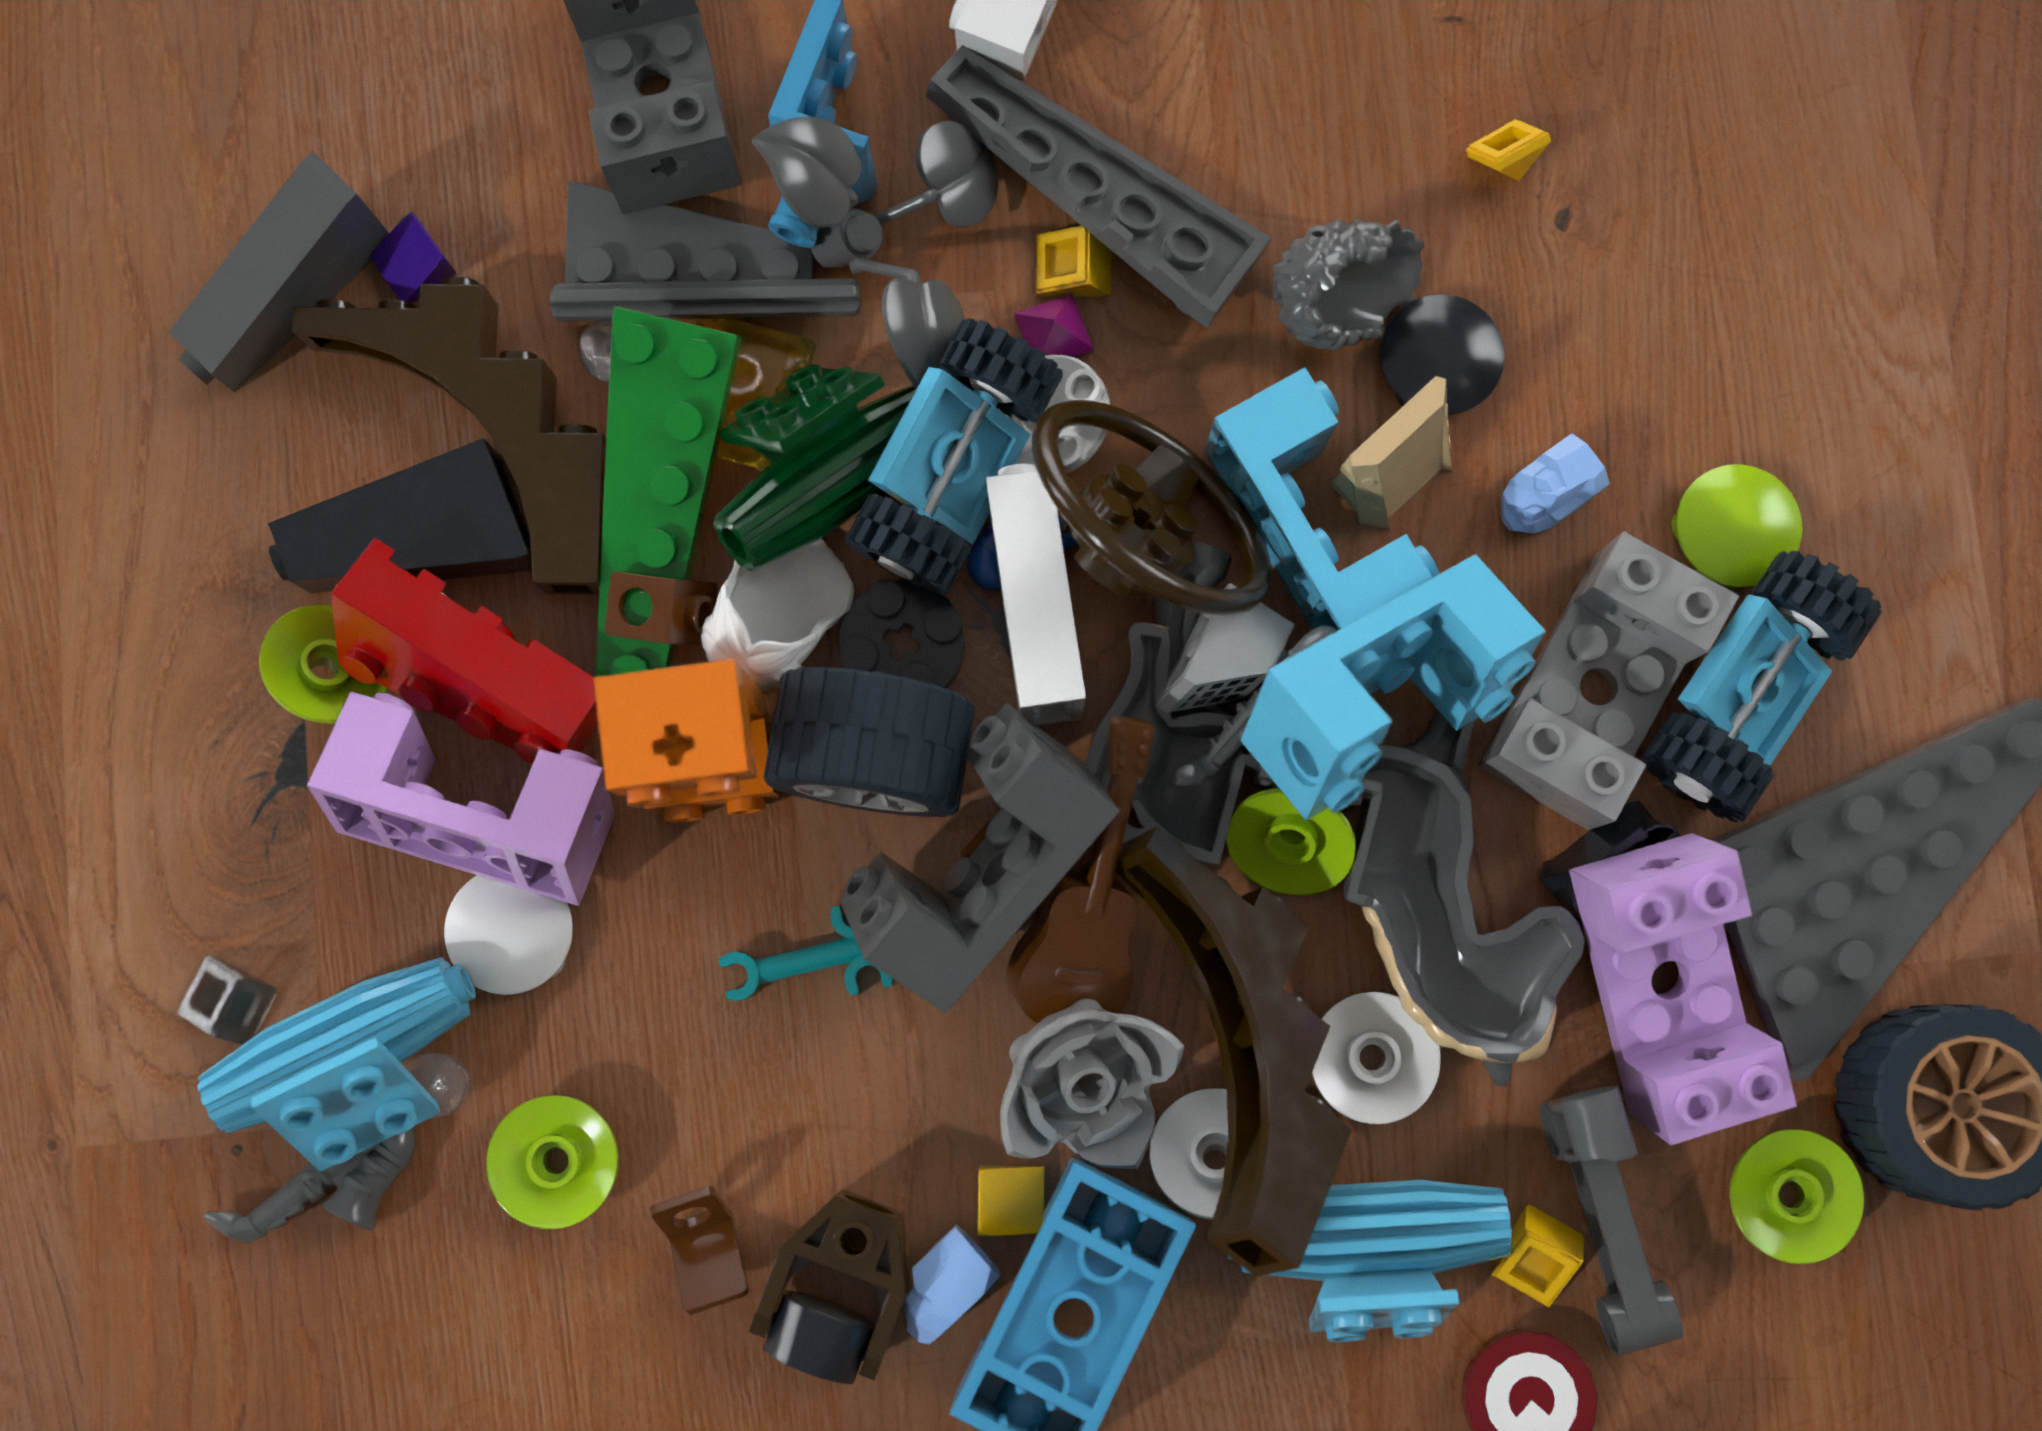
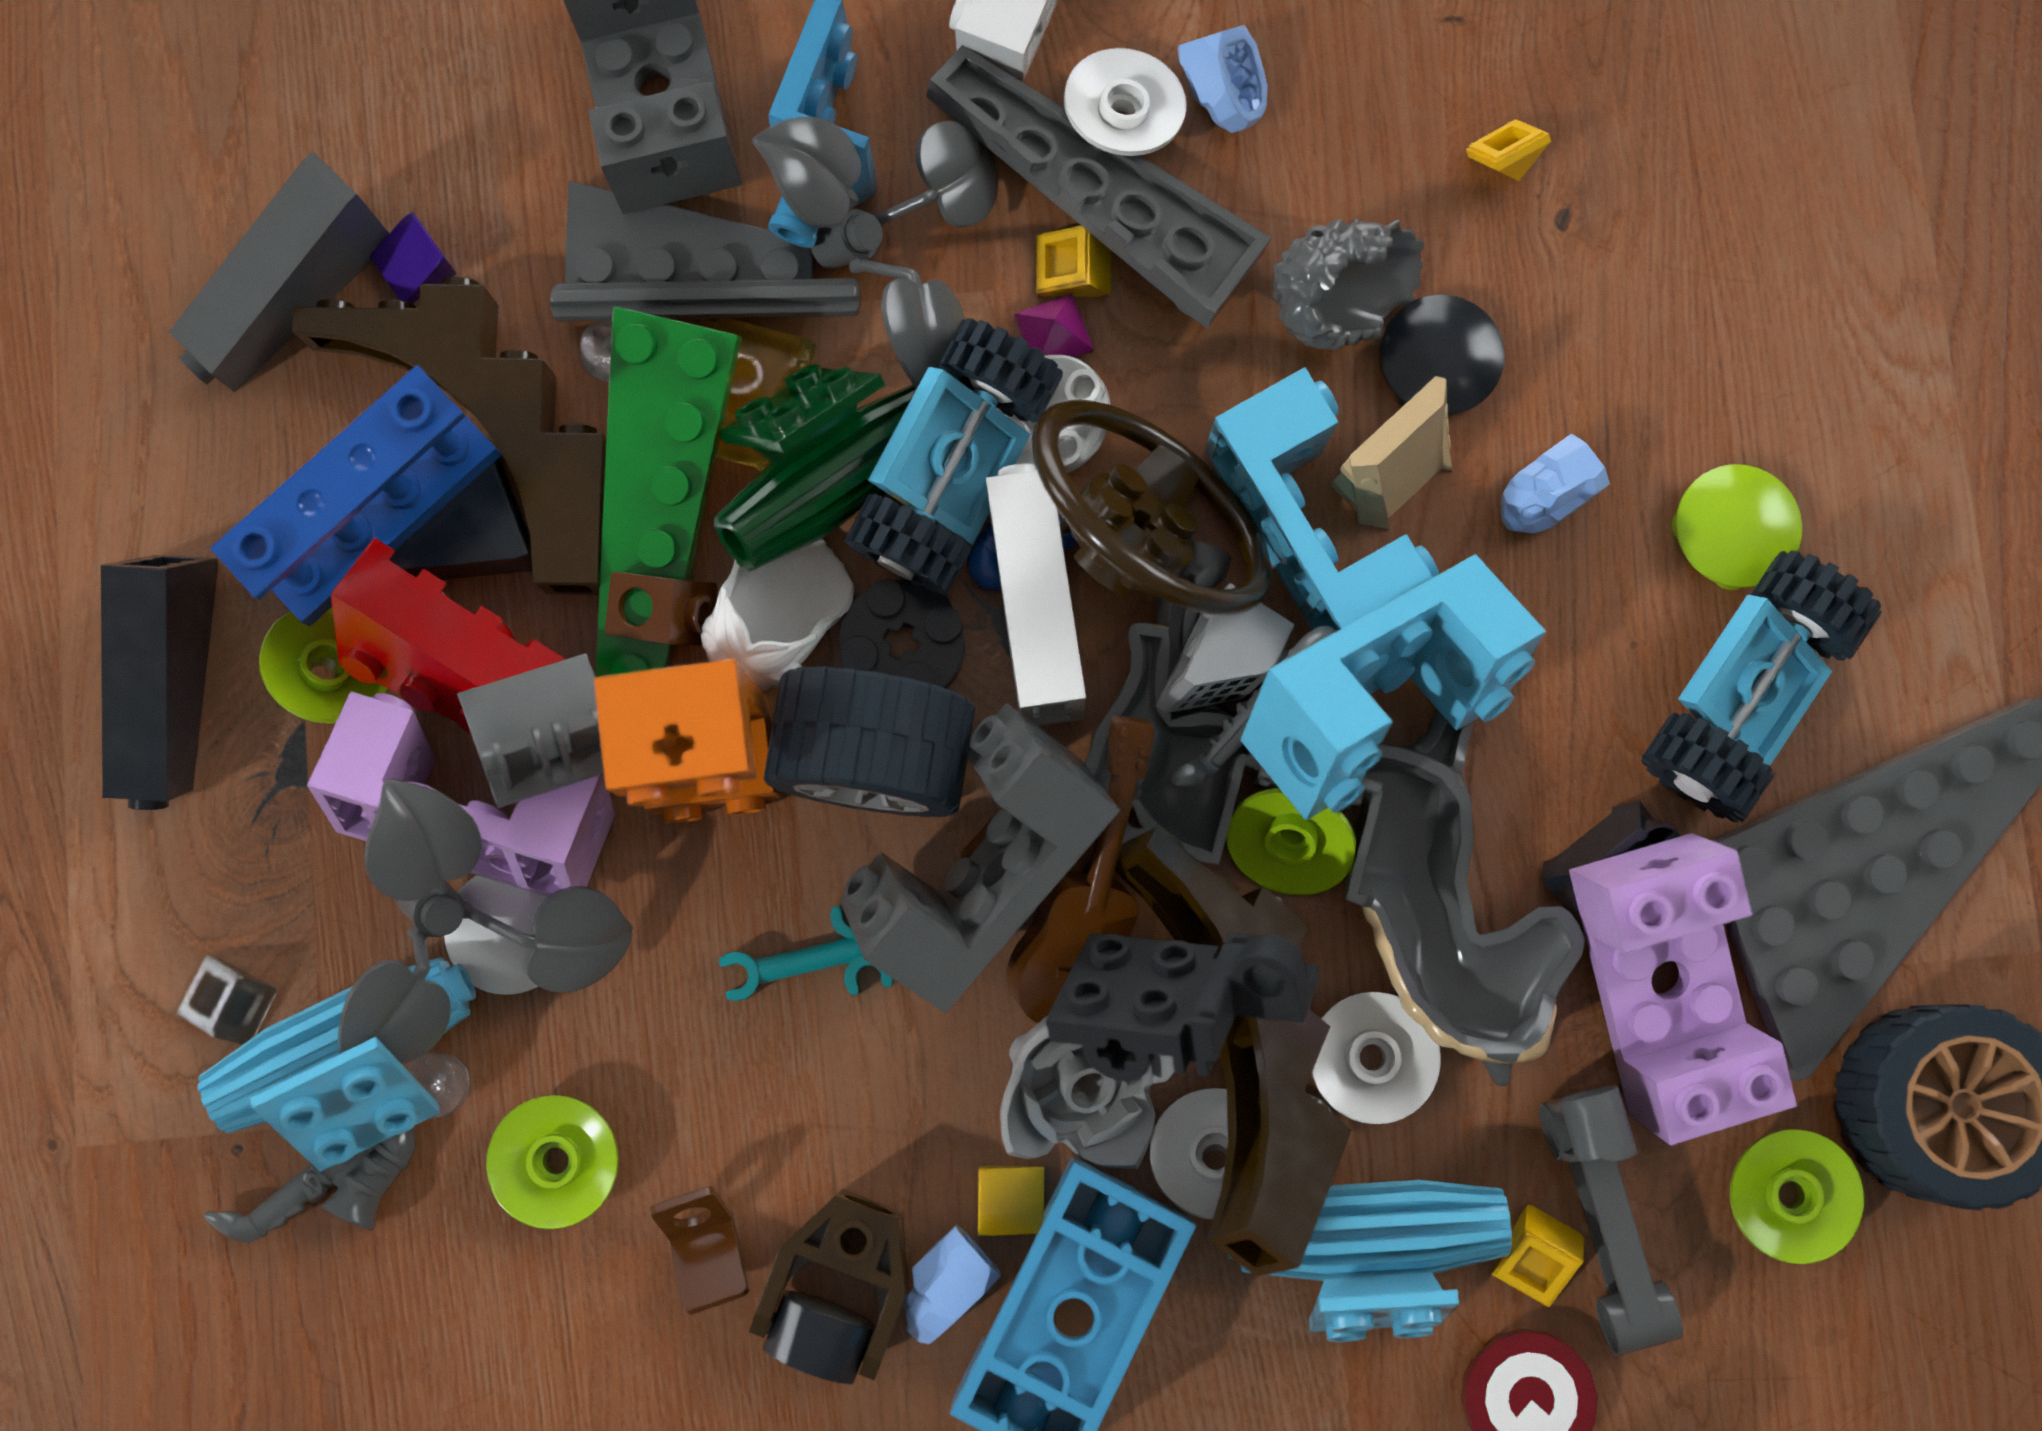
light grey plate [1477,531,1739,830] -> none
none -> black slope [101,555,218,810]
none -> blue fence [210,365,502,627]
none -> dark grey plant [338,780,633,1064]
none -> dark grey hinge [457,653,604,808]
none -> black plate [1046,932,1320,1081]
none -> white dish [1064,48,1186,156]
none -> light blue rock [1177,25,1268,133]

